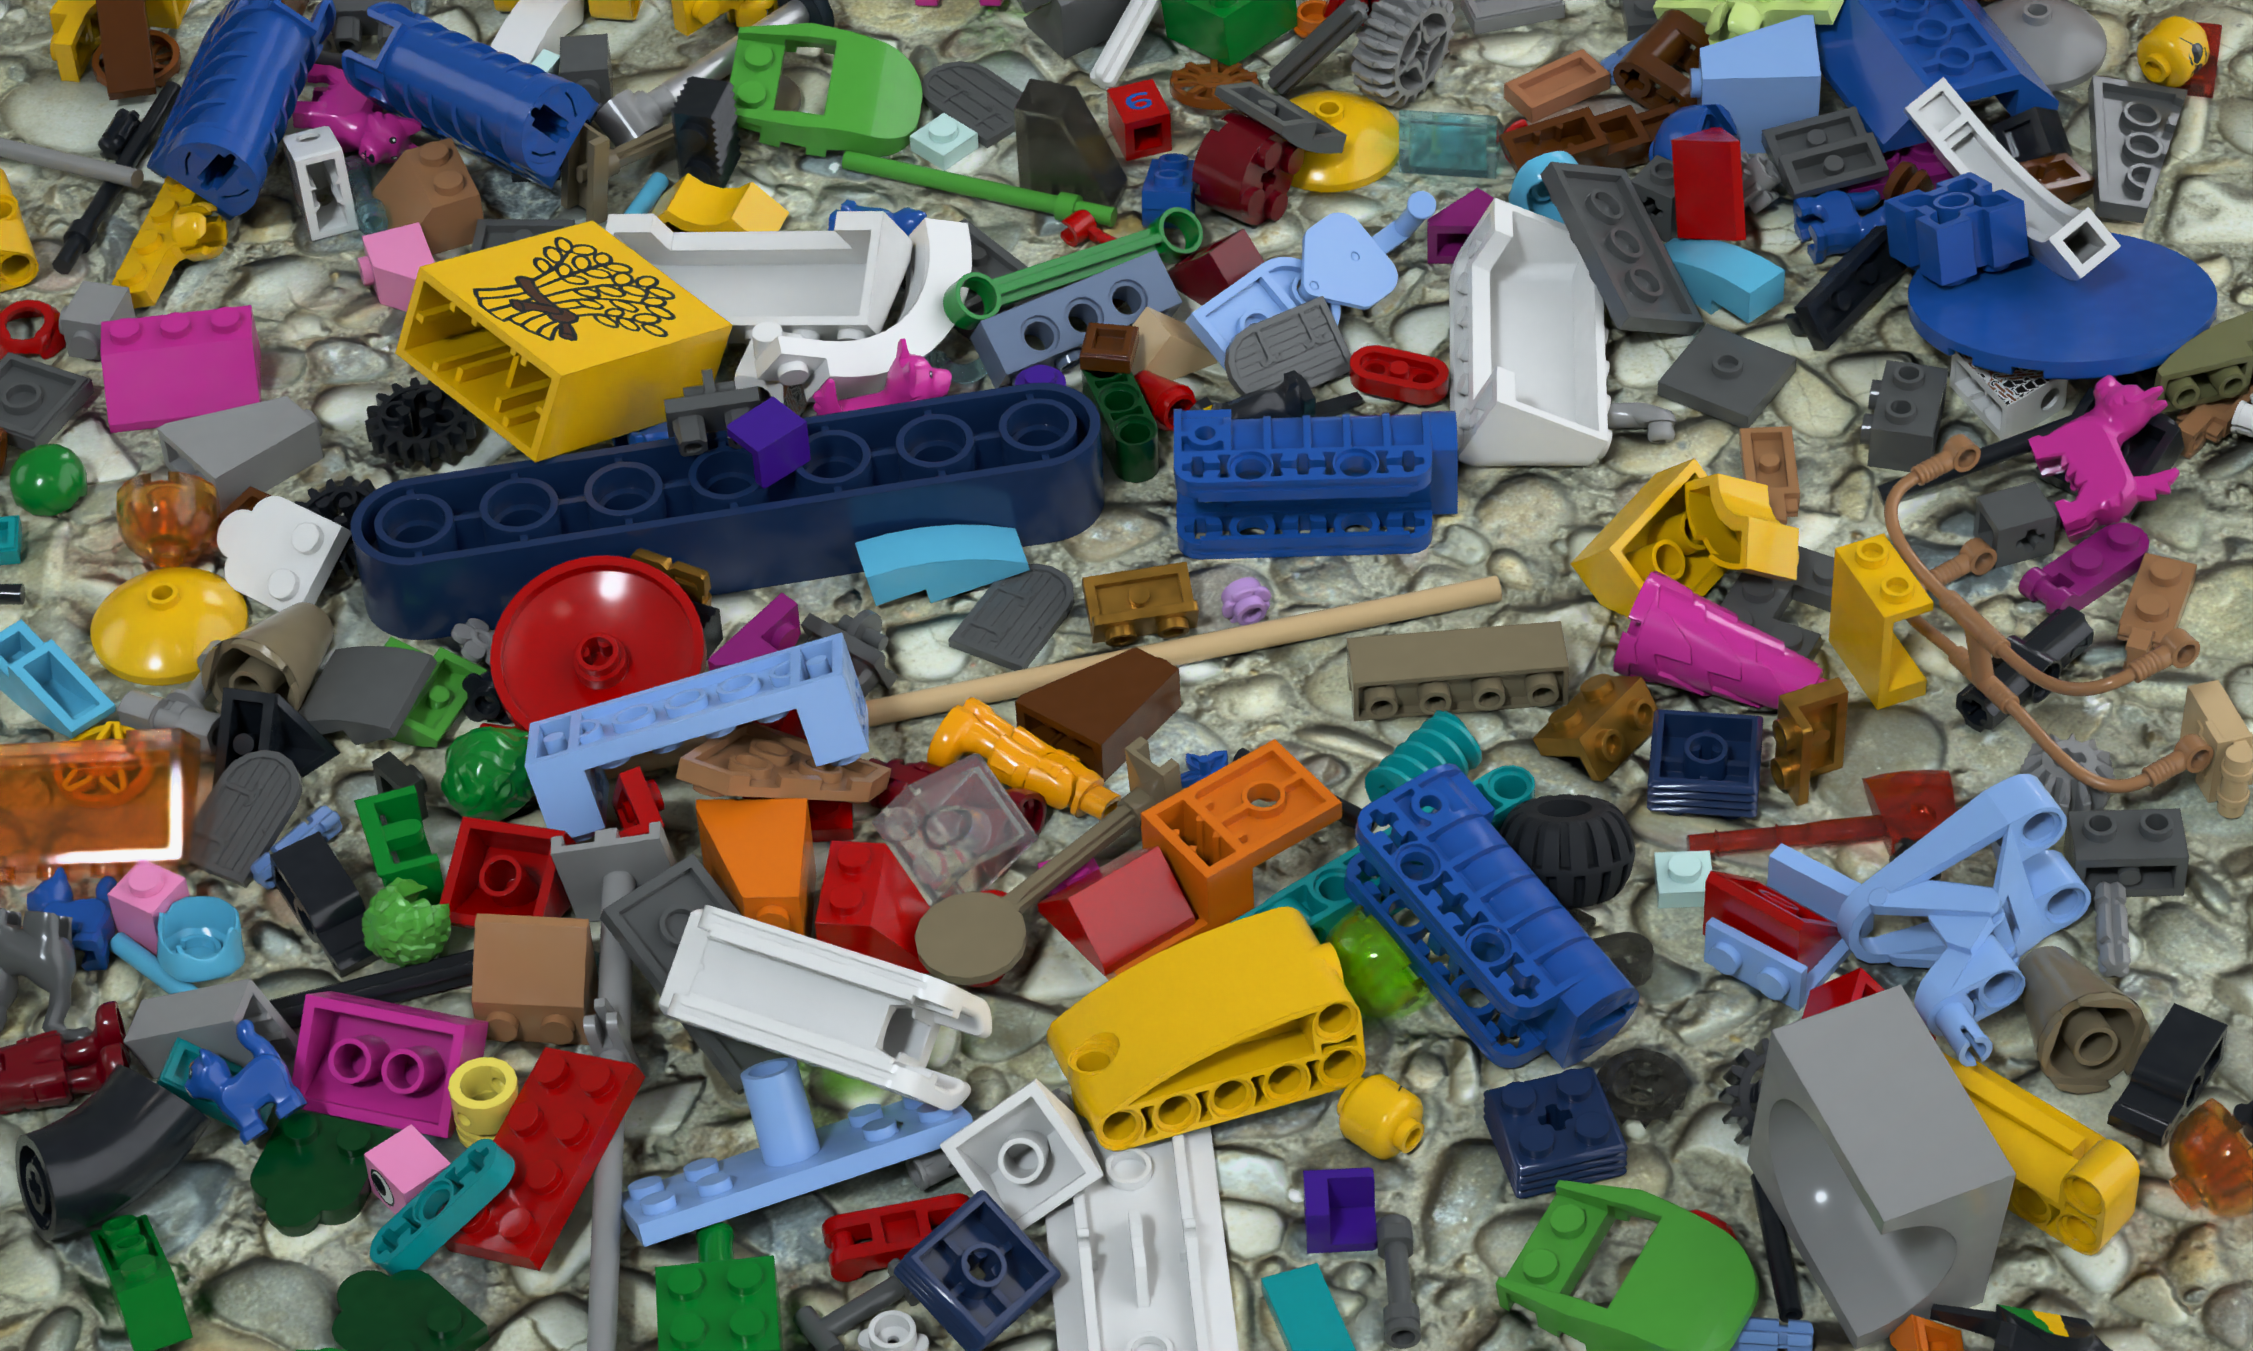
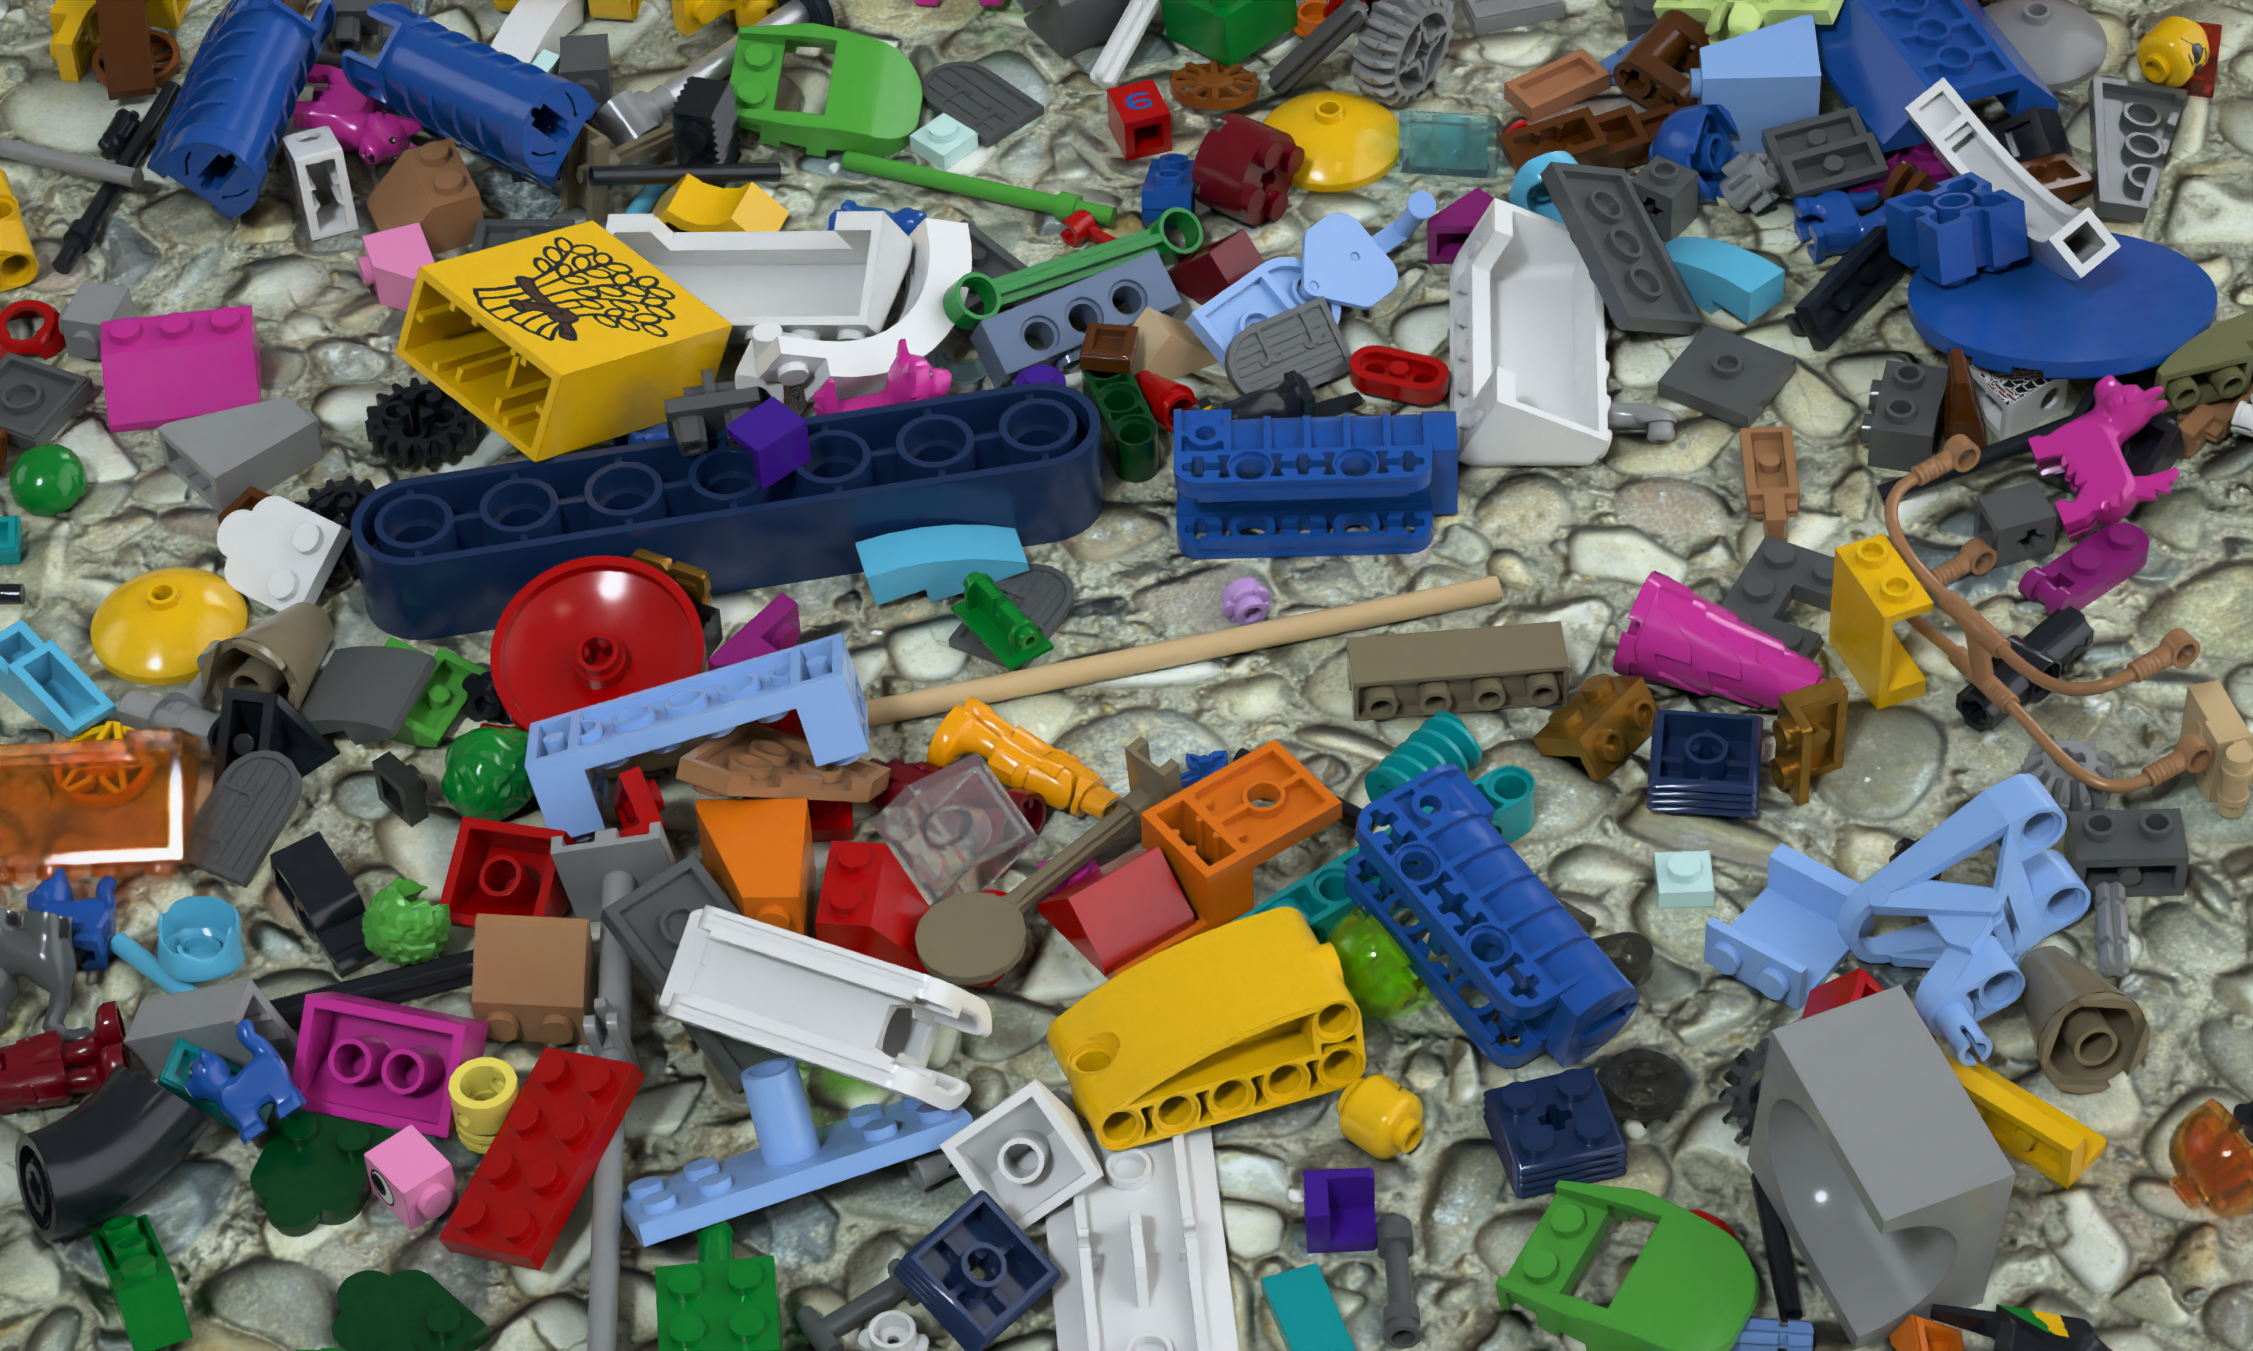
bright pink brick [107,858,190,956] -> none
yellow plate [111,176,228,309] -> none
clear orange cylinder [116,471,220,568] -> none
medium blue axle [250,805,343,889] -> none
clear light blue bar [345,156,388,235] -> none
green window [354,785,444,906] -> none
teal beam [370,1139,515,1275] -> none
light grey plant [451,618,495,665] -> none
dark grey hips [801,609,898,698] -> none
red plate [822,1193,970,1282] -> none
clear smoke slope [1014,79,1128,208] -> none
reddish brown slope [1015,647,1181,782] -> none
pearl gold bracket [1082,562,1199,646] -> none
dark grey slope [1214,82,1347,154] -> none
black wheel [1499,794,1635,909] -> none
yellow slope [1570,458,1729,618] -> none
red slope [1671,127,1746,241] -> none
yellow brick [1685,473,1799,581] -> none
clear red piece [1686,770,1961,857] -> none
red slope [1703,871,1842,974] -> none
yellow beam [1968,1095,2140,1255] -> none
black piece [2107,1003,2228,1146] -> none
medium nougat hinge [2117,553,2197,669] -> none
none -> black bar [588,162,781,186]
none -> green hinge [951,572,1054,671]
none -> reddish brown slope [1942,348,1988,448]

